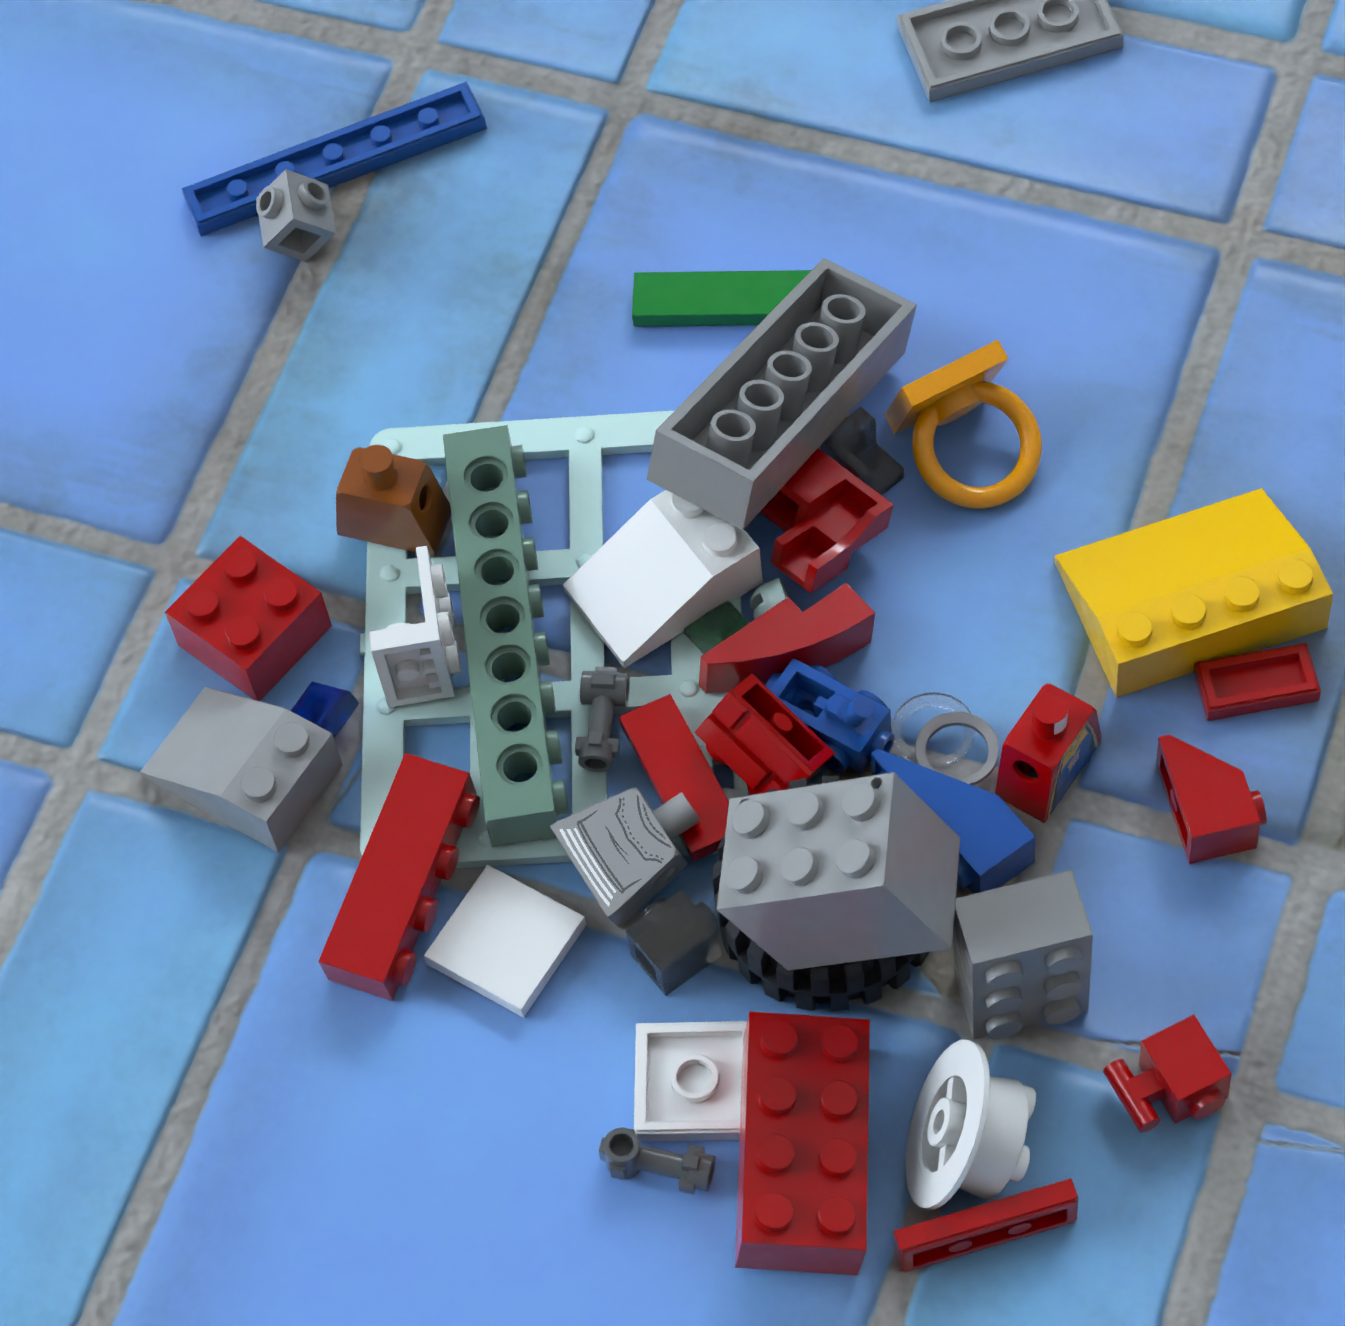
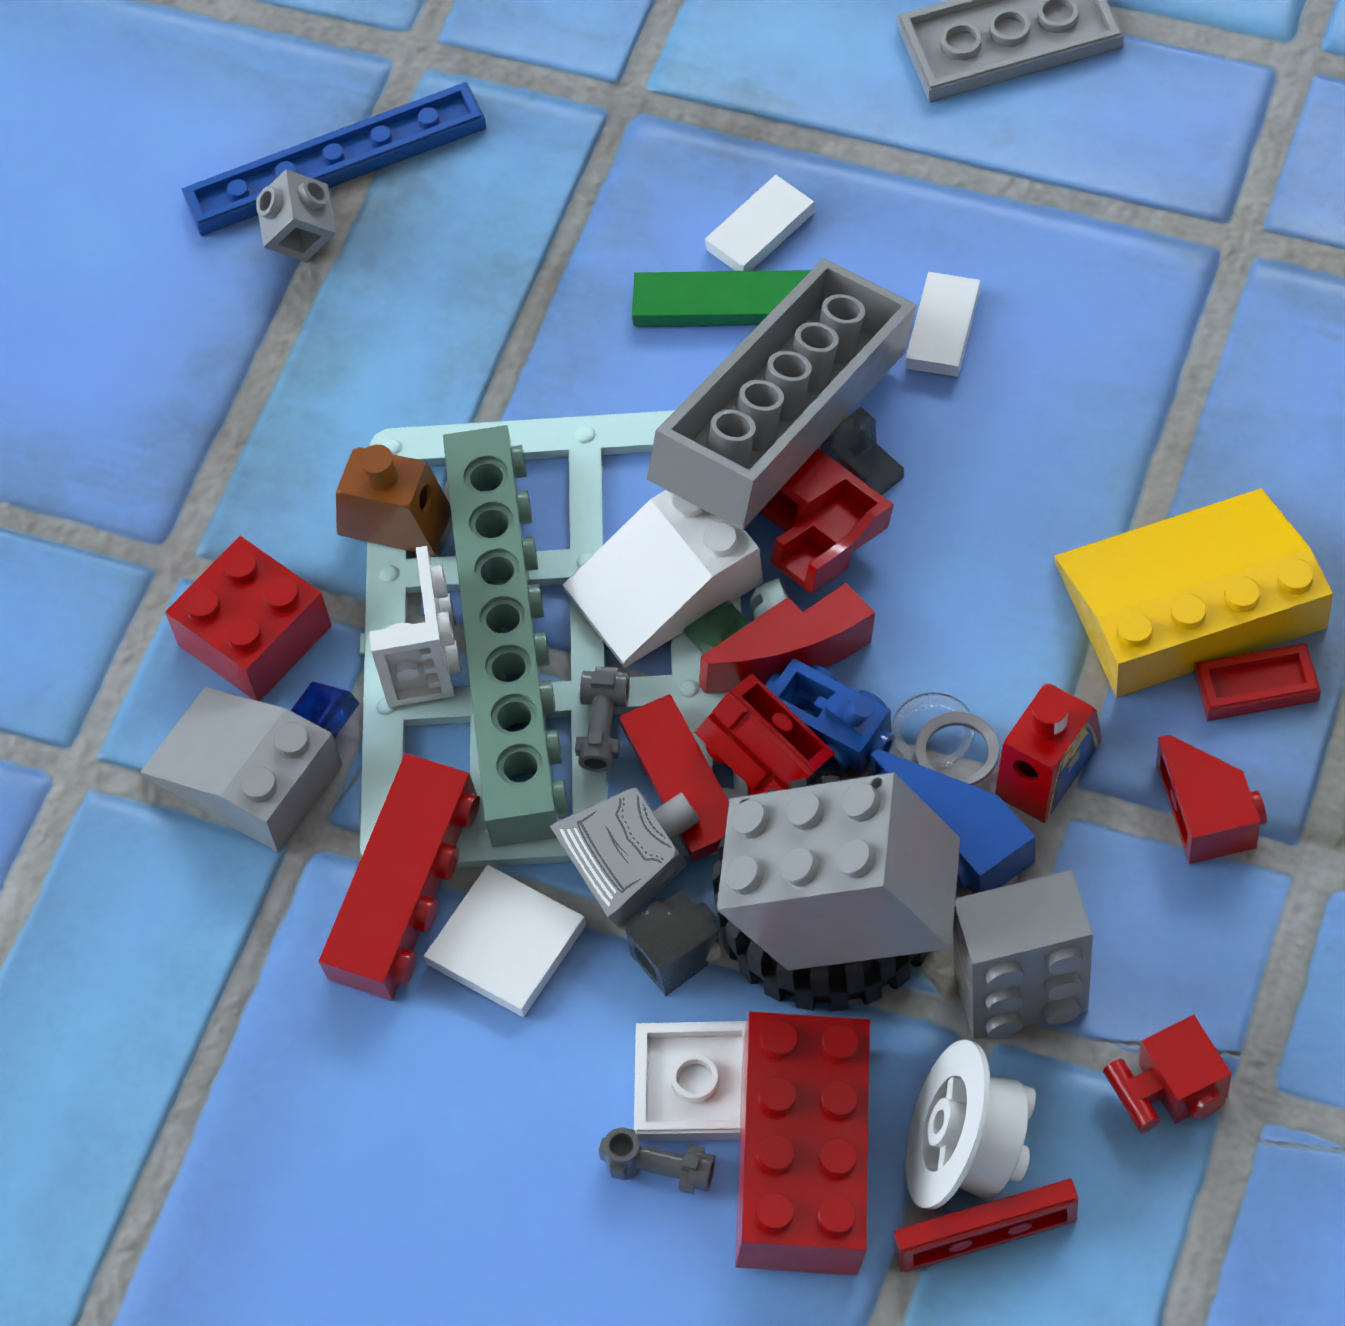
light orange tile [884,340,1042,509] -> none
none -> white tile [705,175,815,271]
none -> white tile [906,272,981,377]

